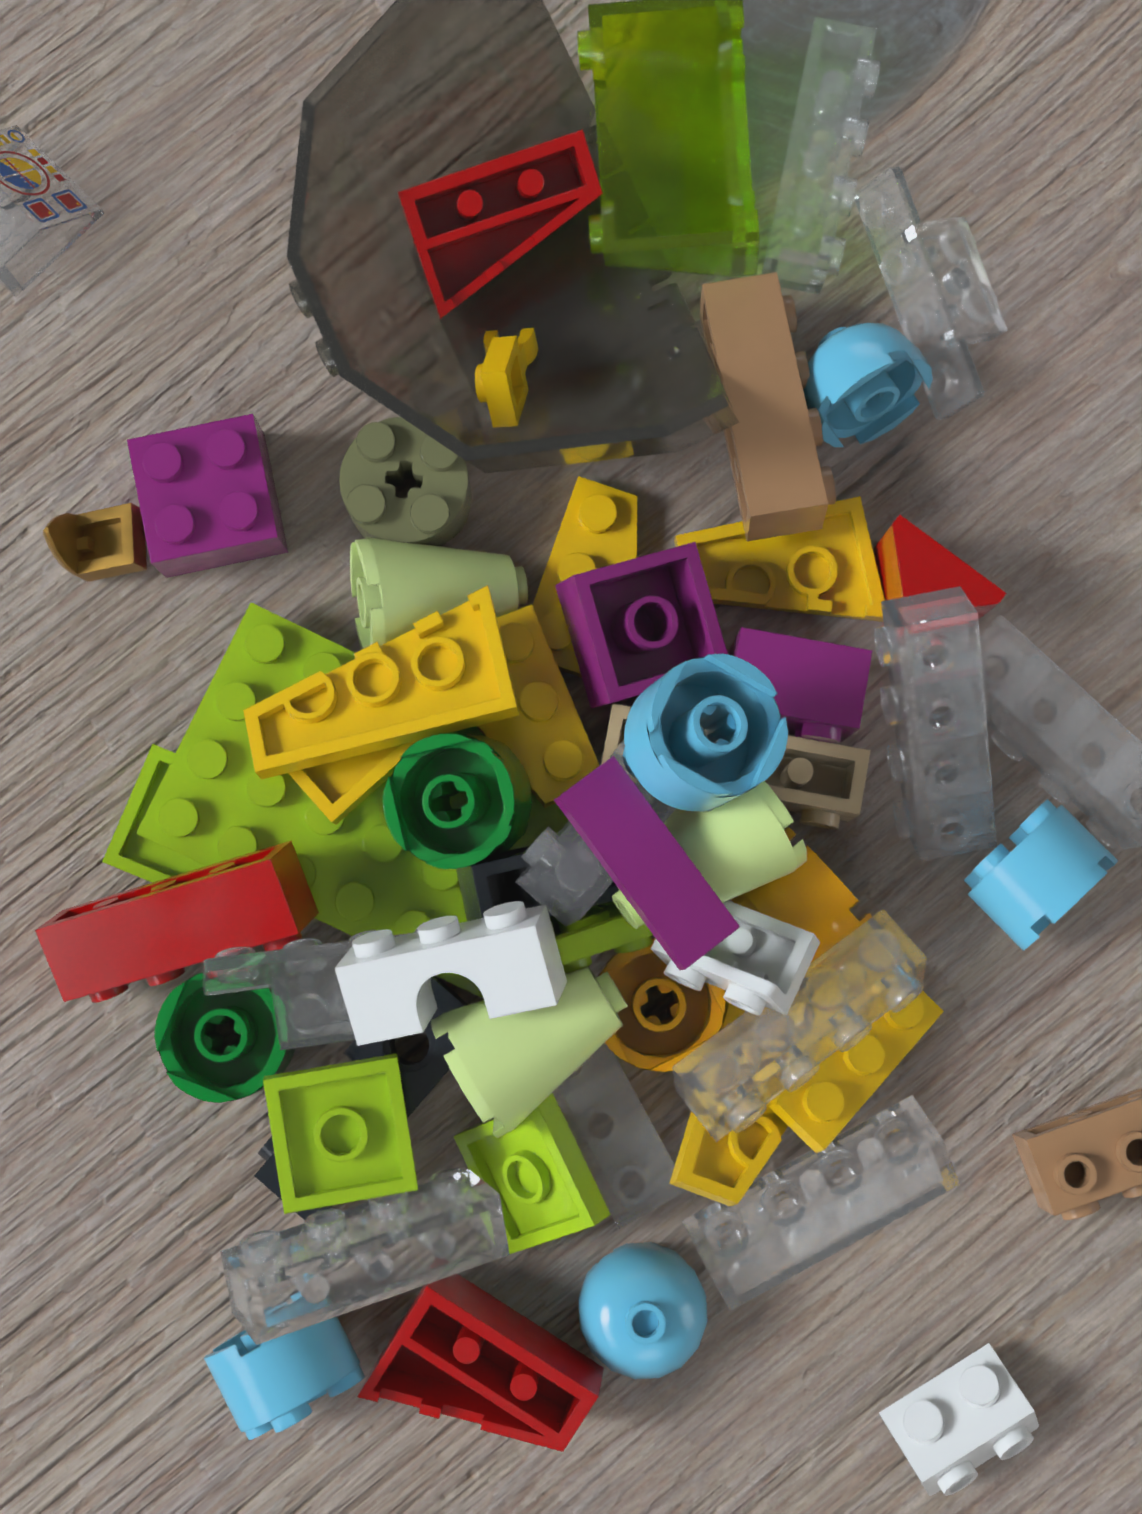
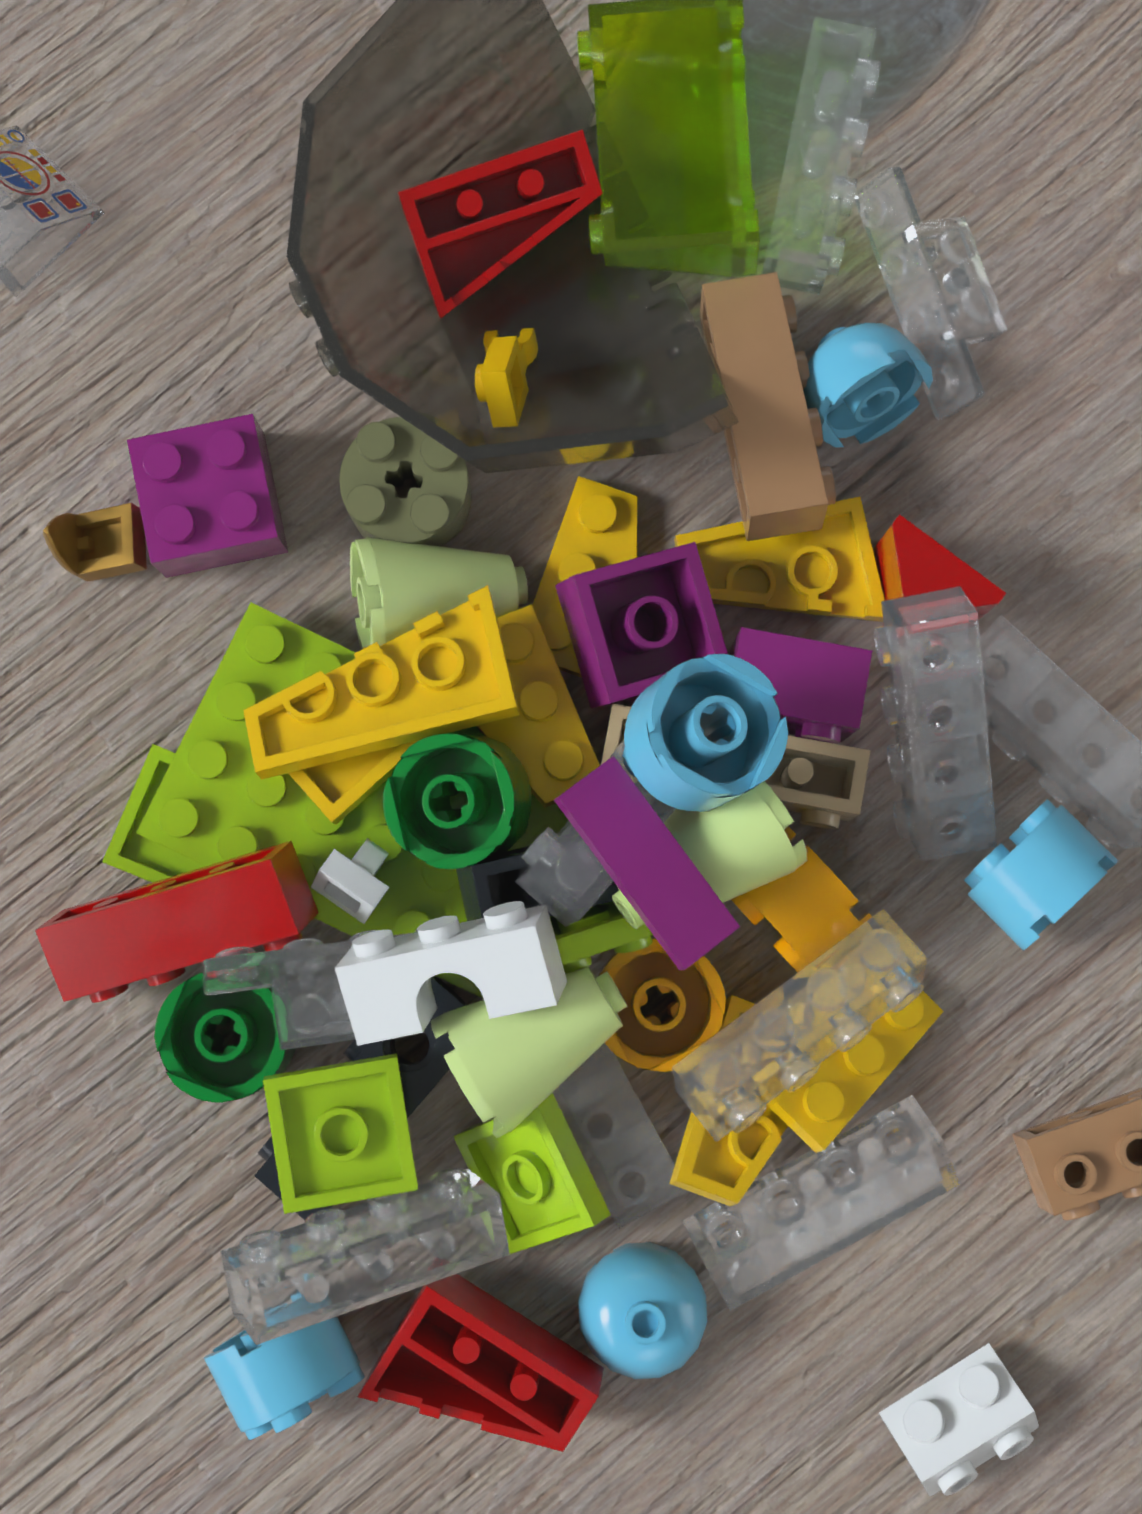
white bracket [651,901,820,1015] -> none
none -> white tile [311,838,389,924]

